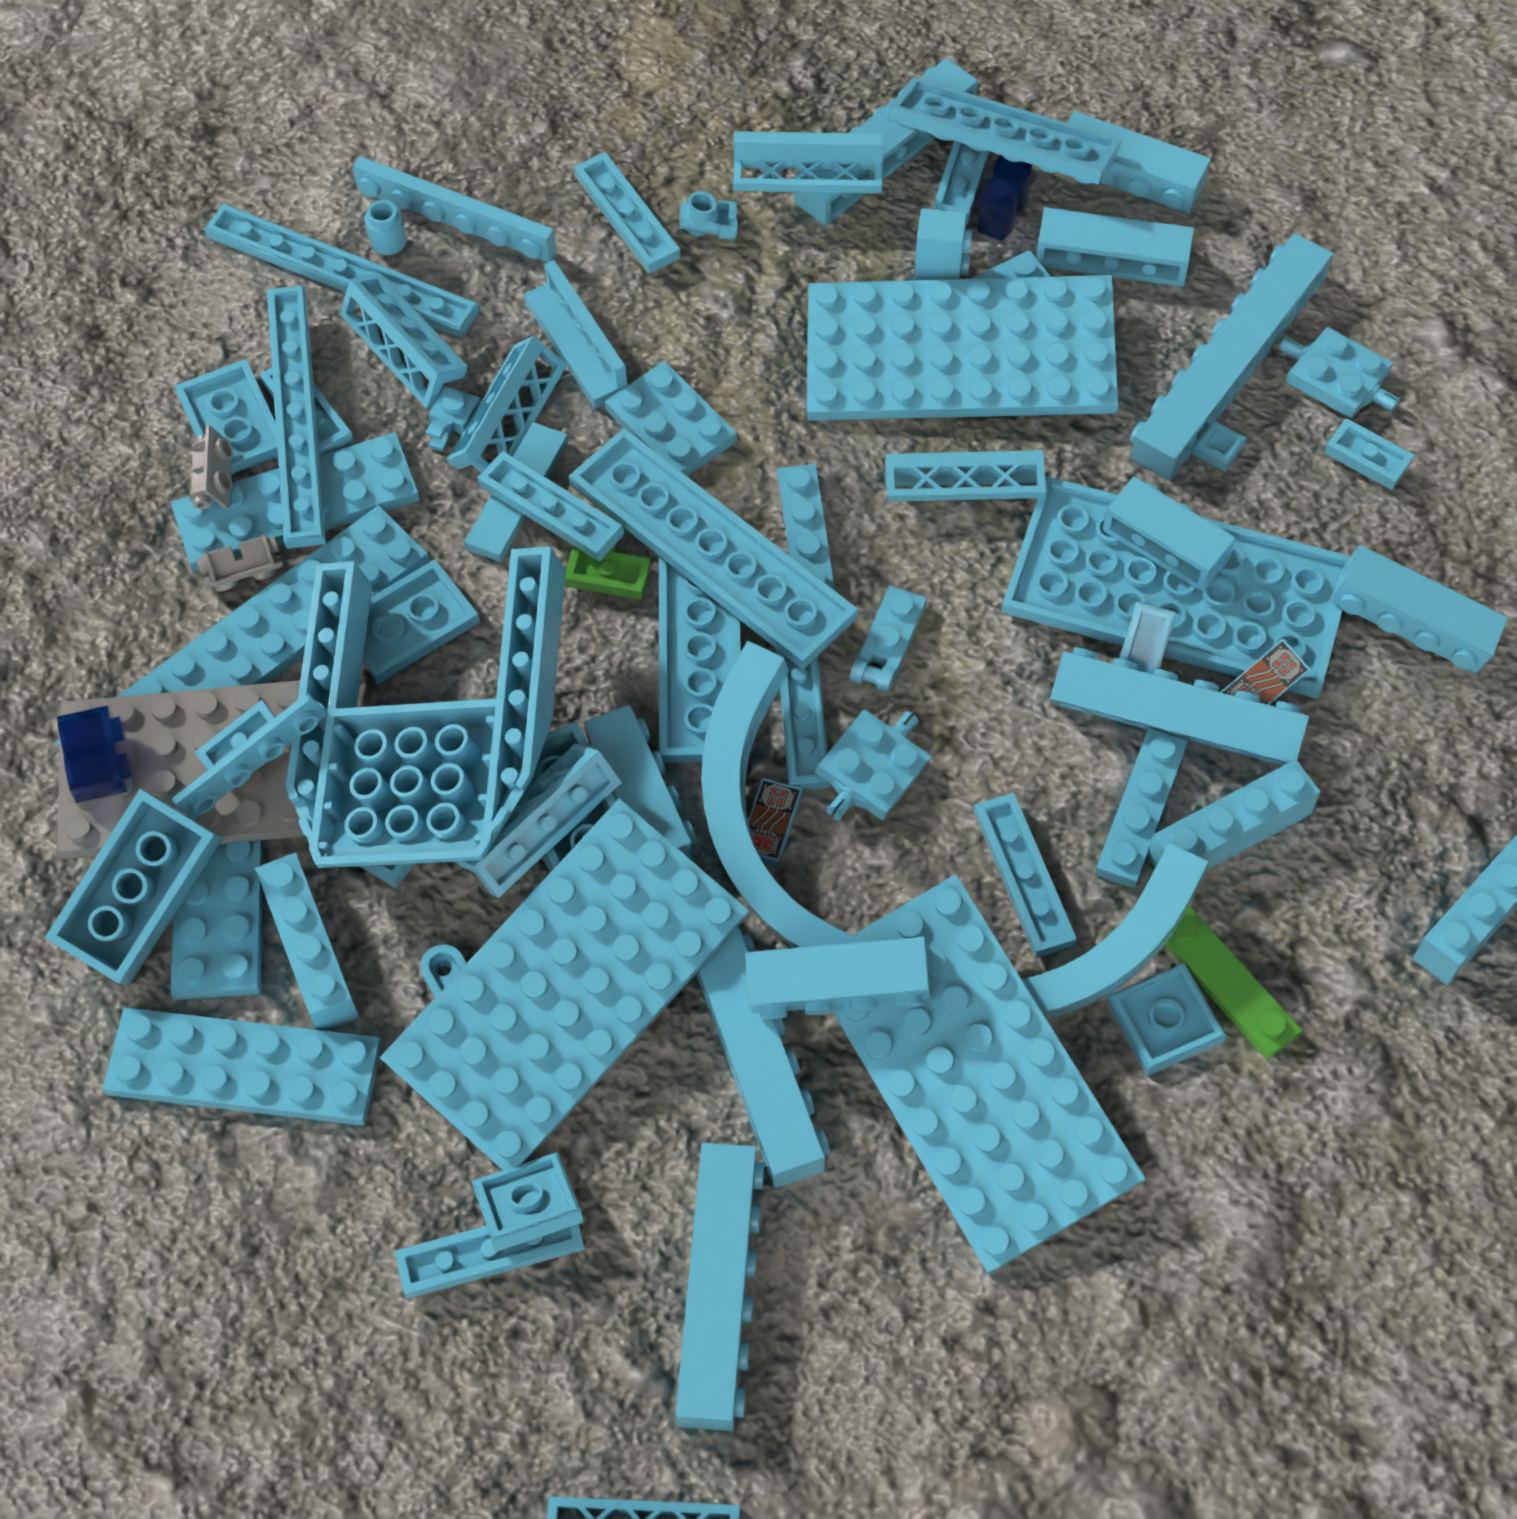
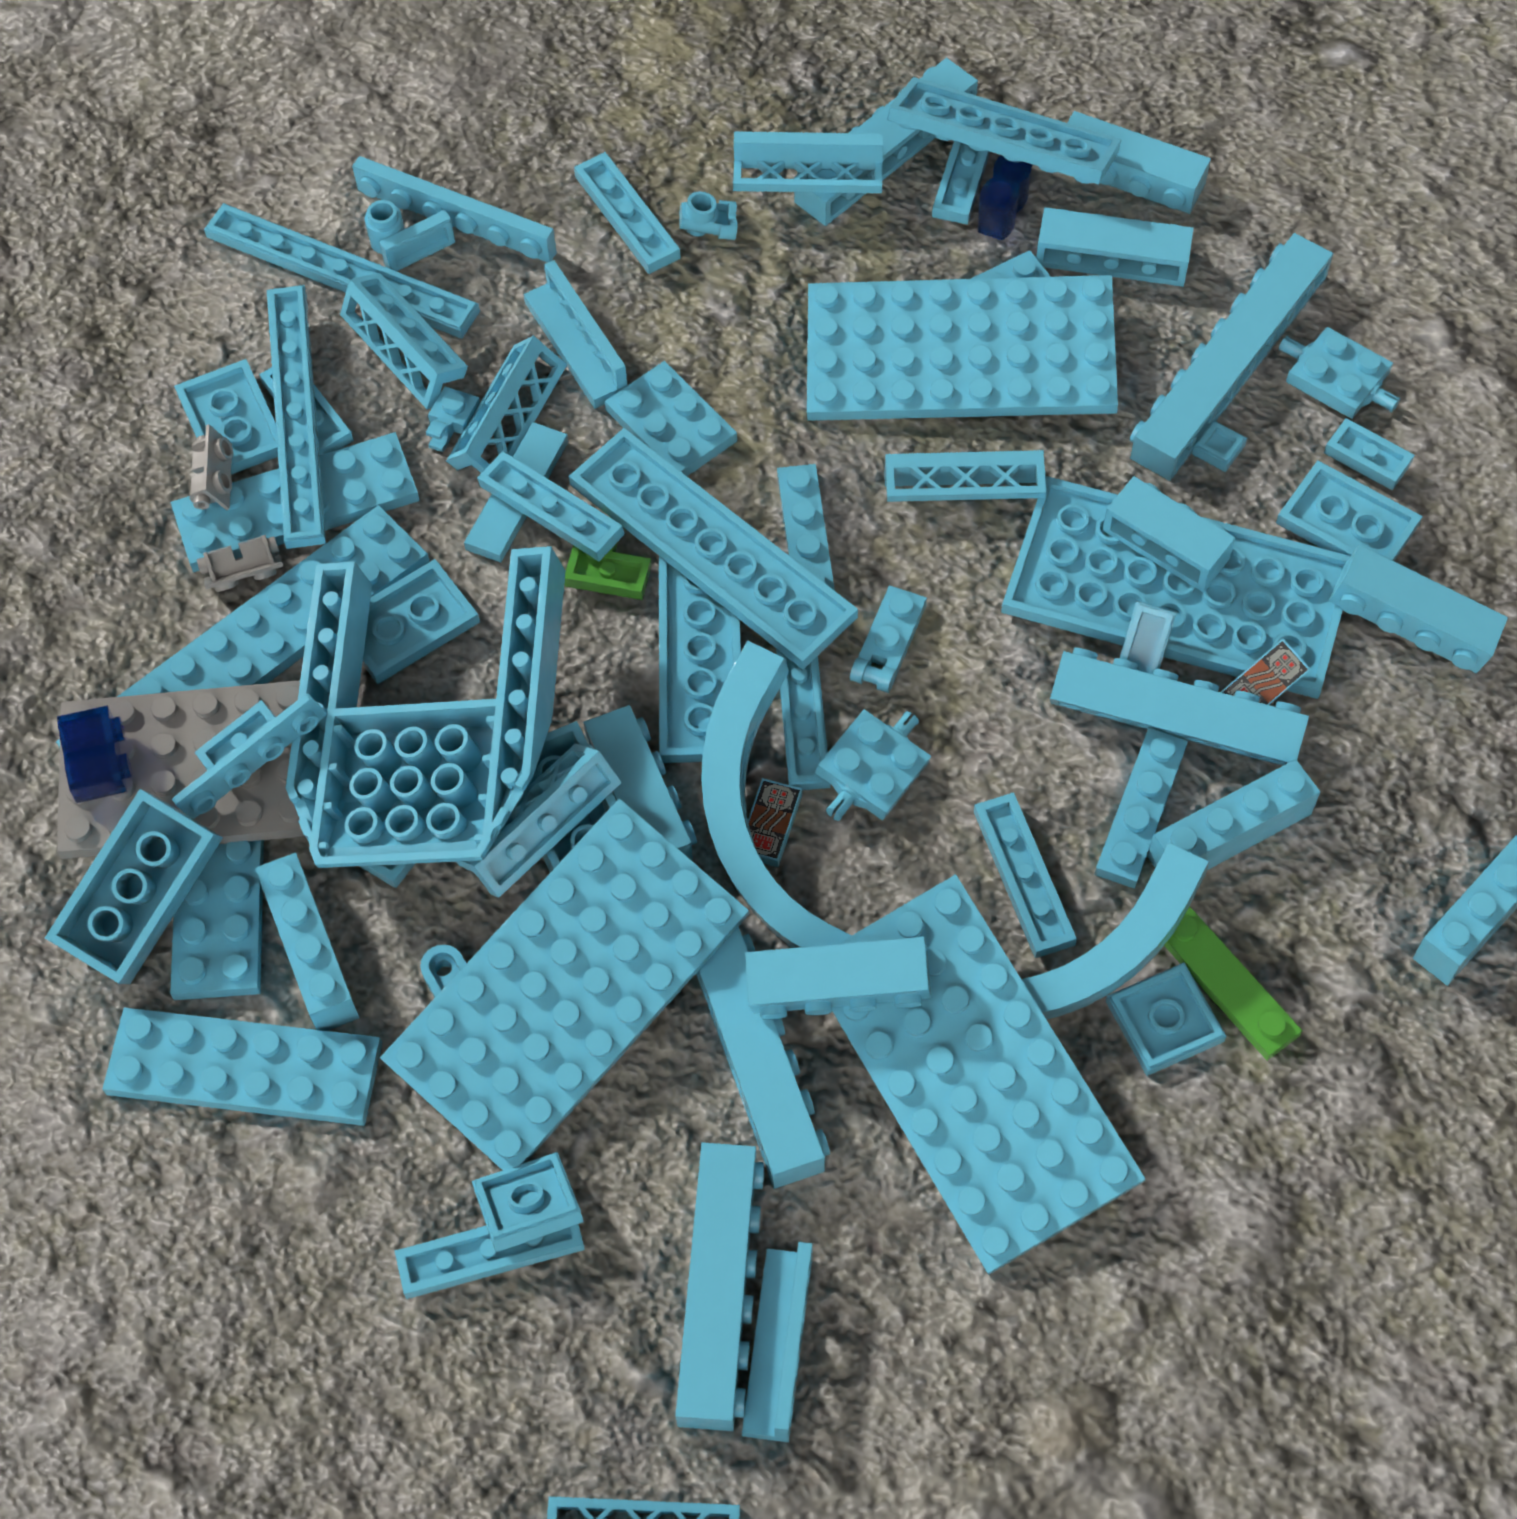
medium azure brick [914,208,972,280] -> none
none -> medium azure tile [379,210,455,271]
none -> medium azure fence [742,1242,812,1443]
none -> medium azure plate [1276,460,1423,561]

